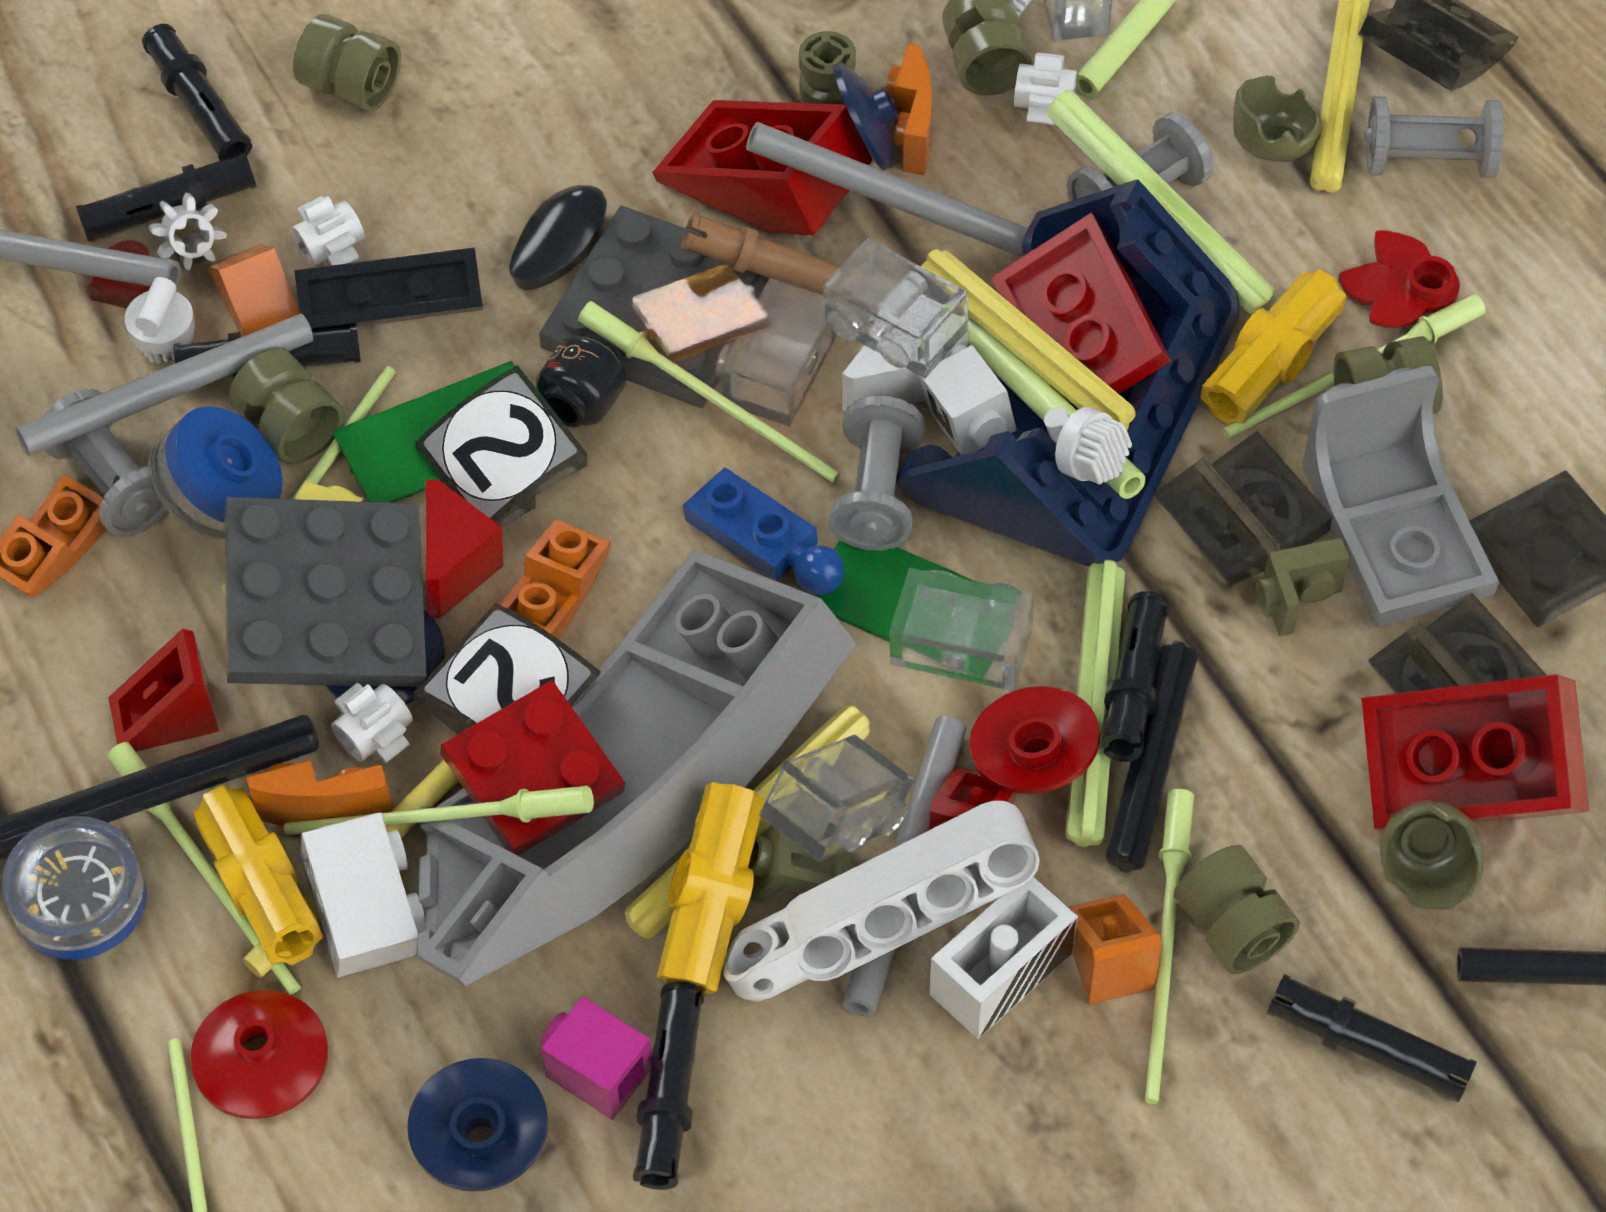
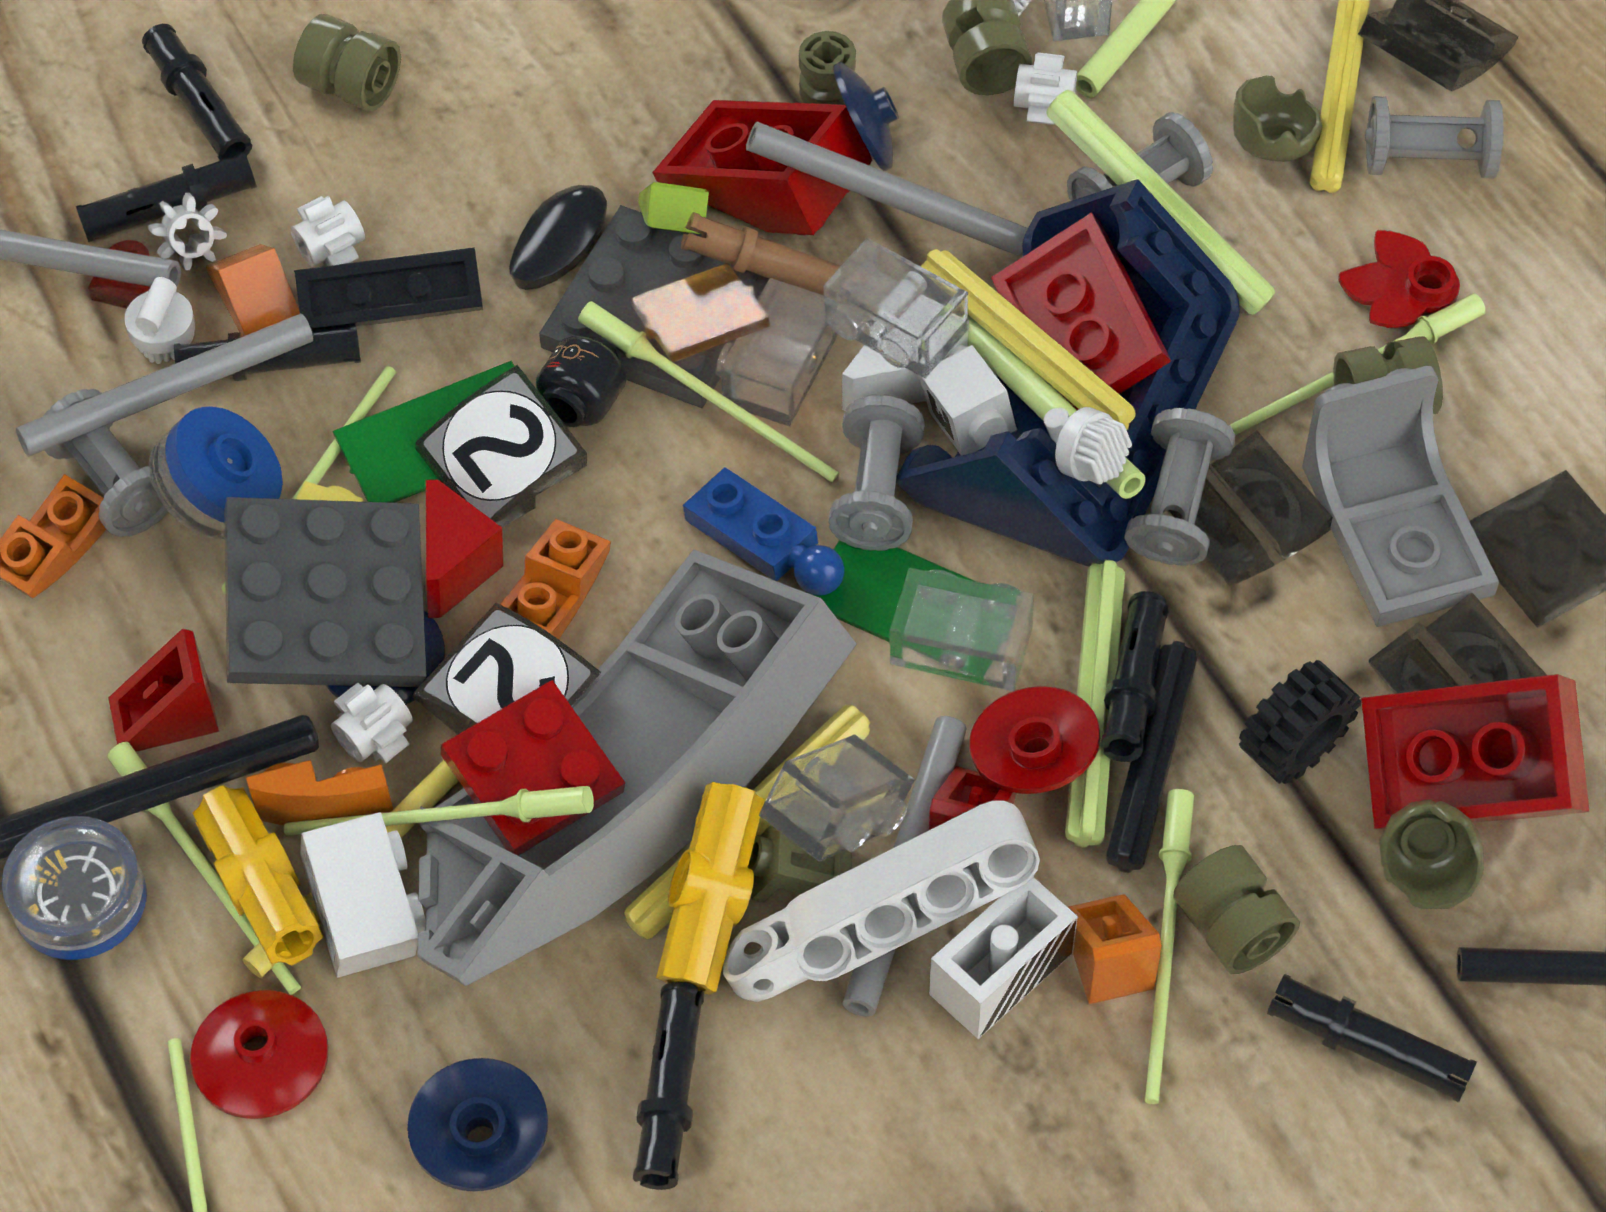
olive wheel [228,348,344,463] -> none
dark pink brick [541,996,652,1120] -> none
orange slope [886,43,932,176] -> none
yellow piece [1200,269,1347,425] -> none
olive bracket [1256,537,1350,636] -> none
none -> lime slope [638,182,709,234]
none -> light grey hose [1125,408,1235,566]
none -> black tyre [1239,660,1361,784]

